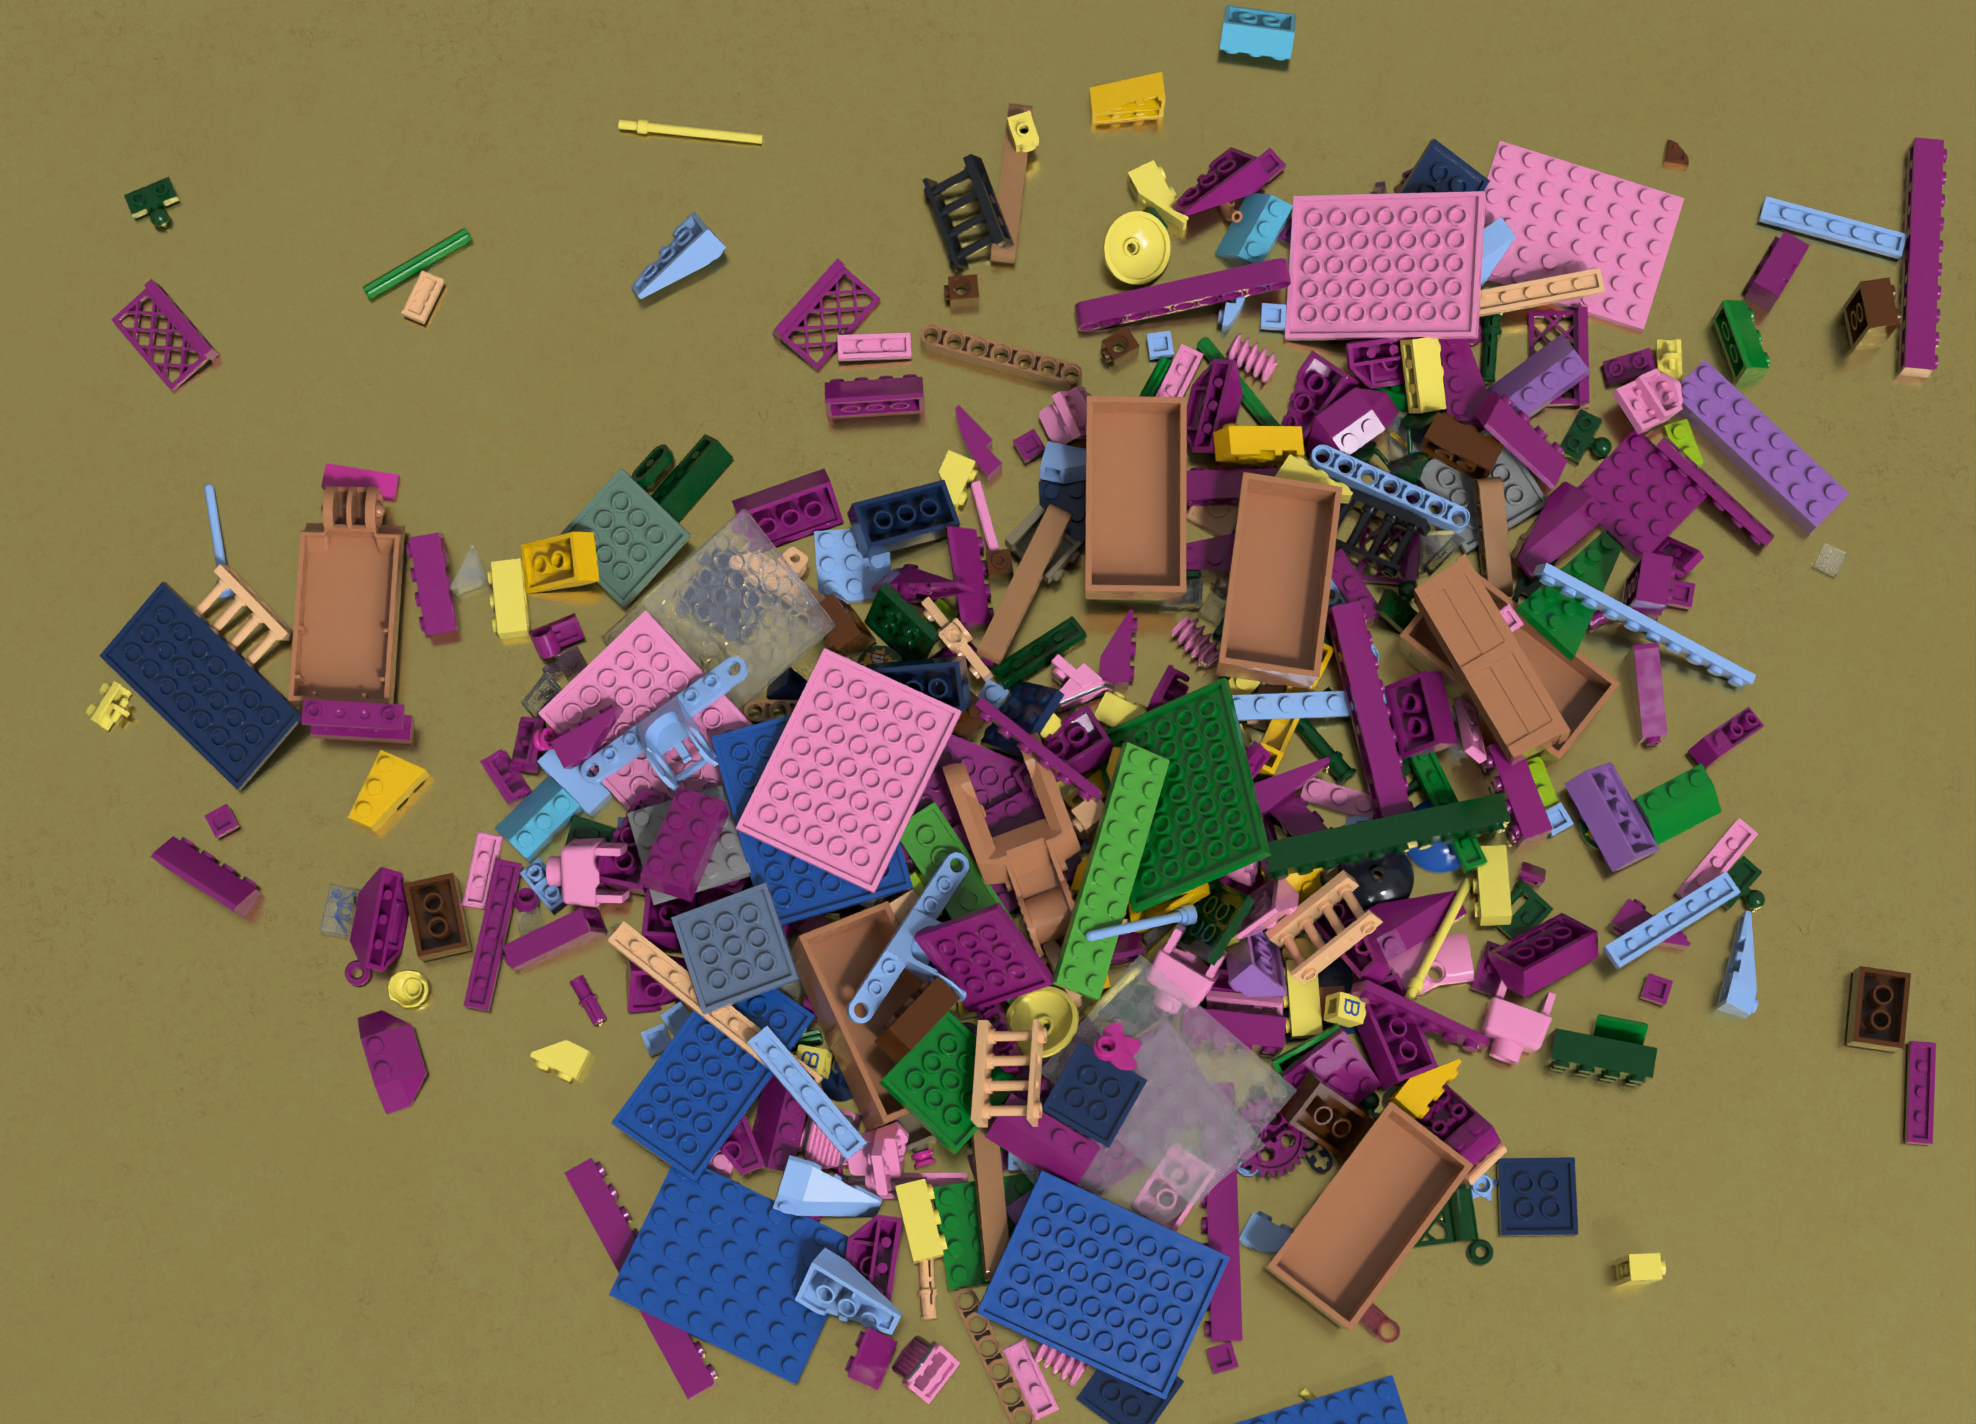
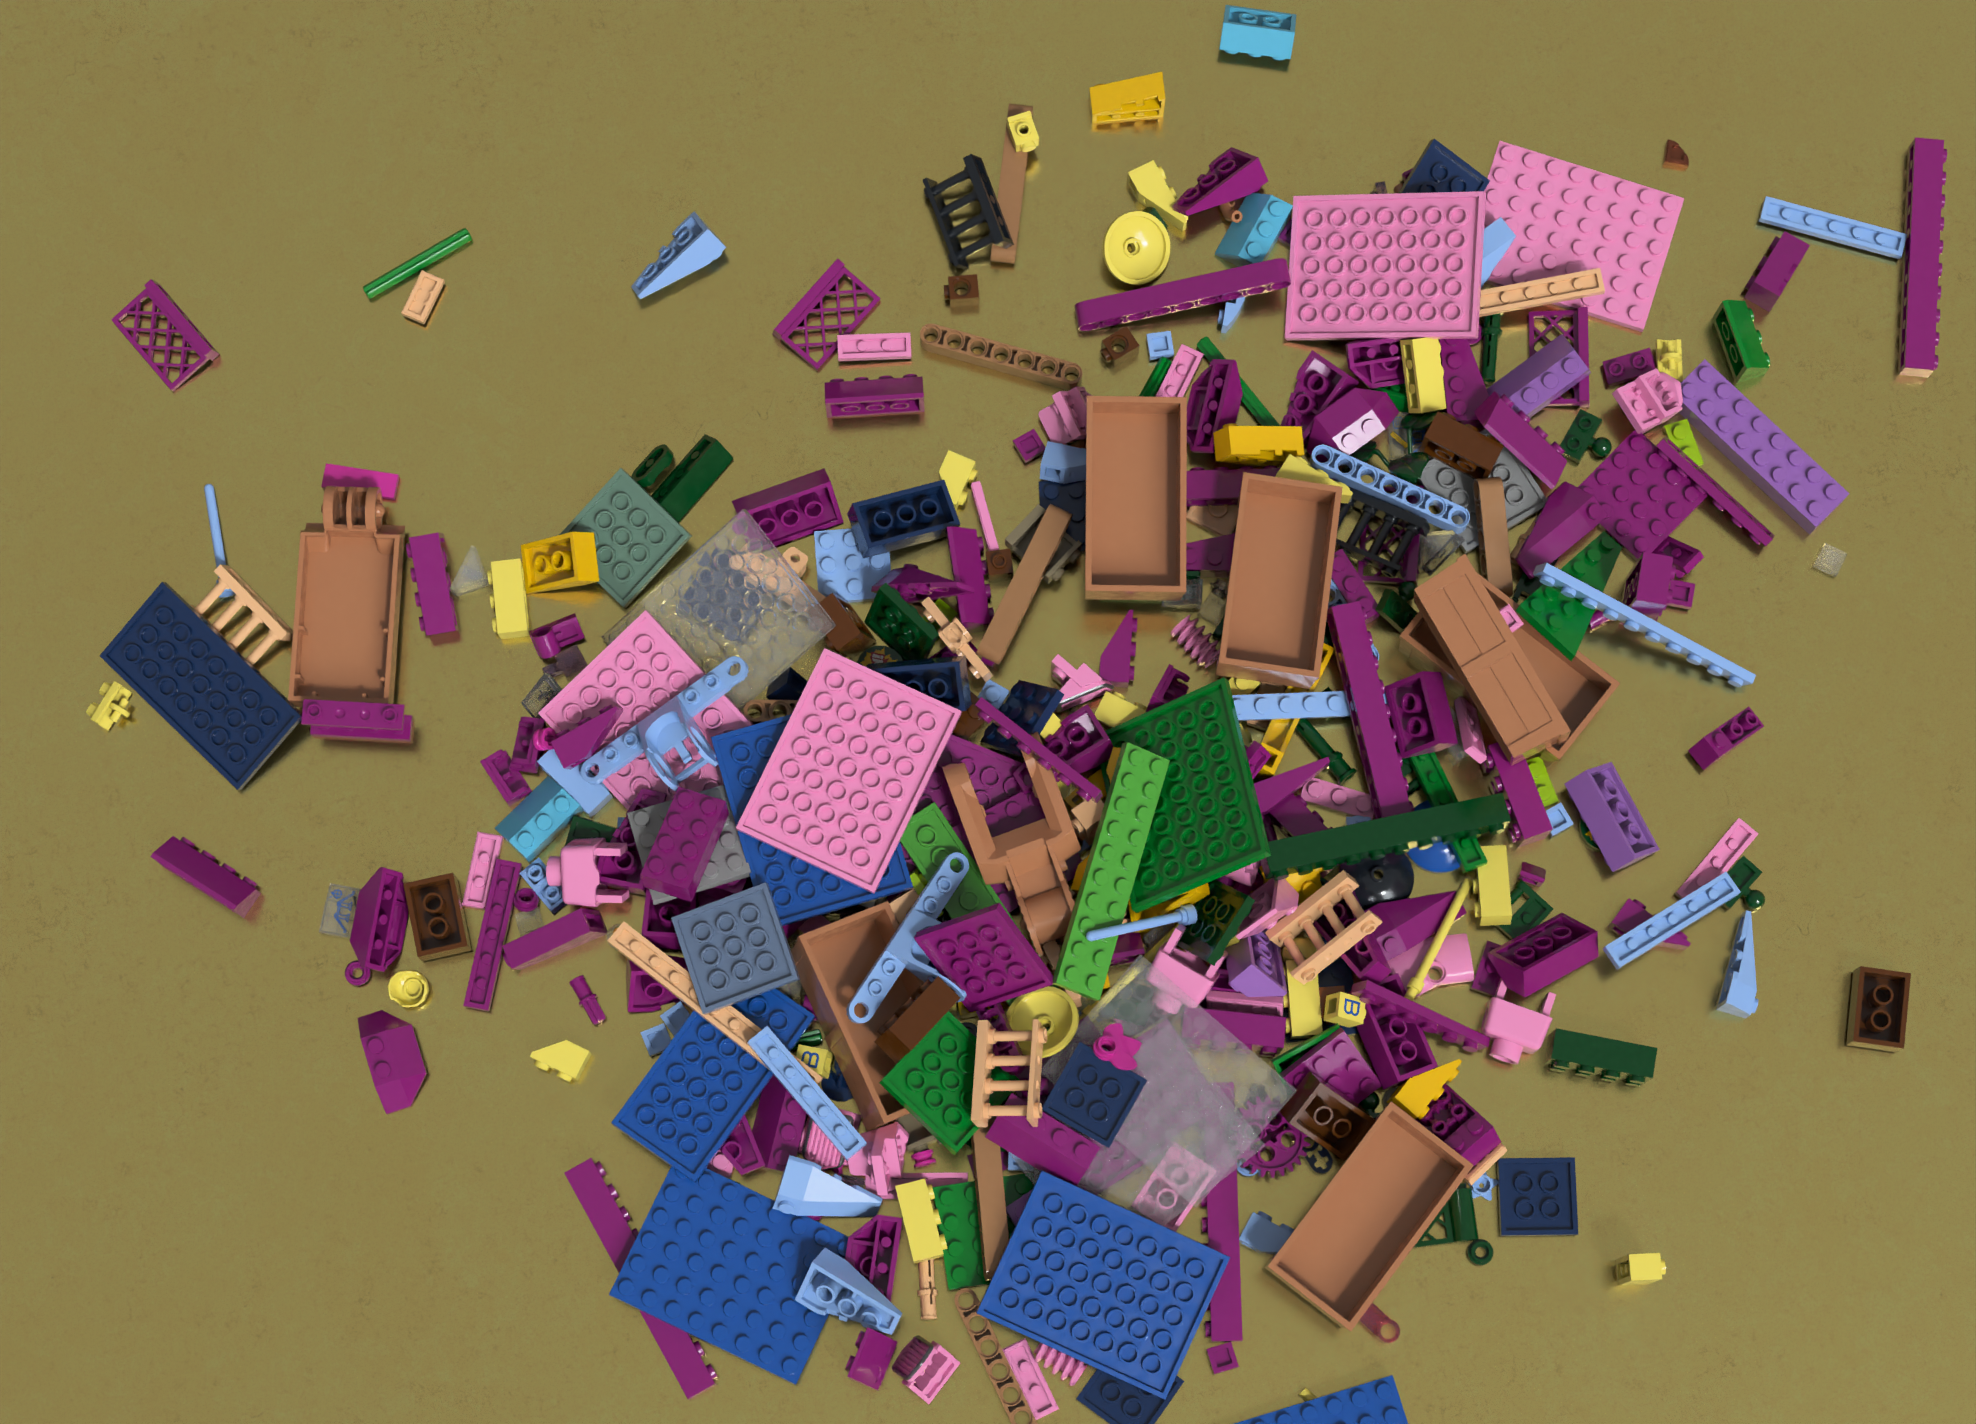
dark green plate [124,177,179,227] -> none
magenta plate [205,804,240,839] -> none
yellow wedge [348,750,430,833] -> none
light yellow bar [618,119,763,144] -> none
magenta slope [955,405,1002,483] -> none
dark green plate [990,616,1087,690] -> none
bright pink piece [1225,333,1280,383] -> none
magenta plate [1258,148,1286,183] -> none
light blue plate [1260,303,1286,331] -> none
green slope [1592,1014,1648,1045] -> none
magenta slope [1625,642,1667,746] -> none
green slope [1633,763,1722,845] -> none
magenta plate [1640,973,1673,1006] -> none
reddish brown brick [1844,277,1901,351] -> none
magenta plate [1905,1041,1936,1145] -> none

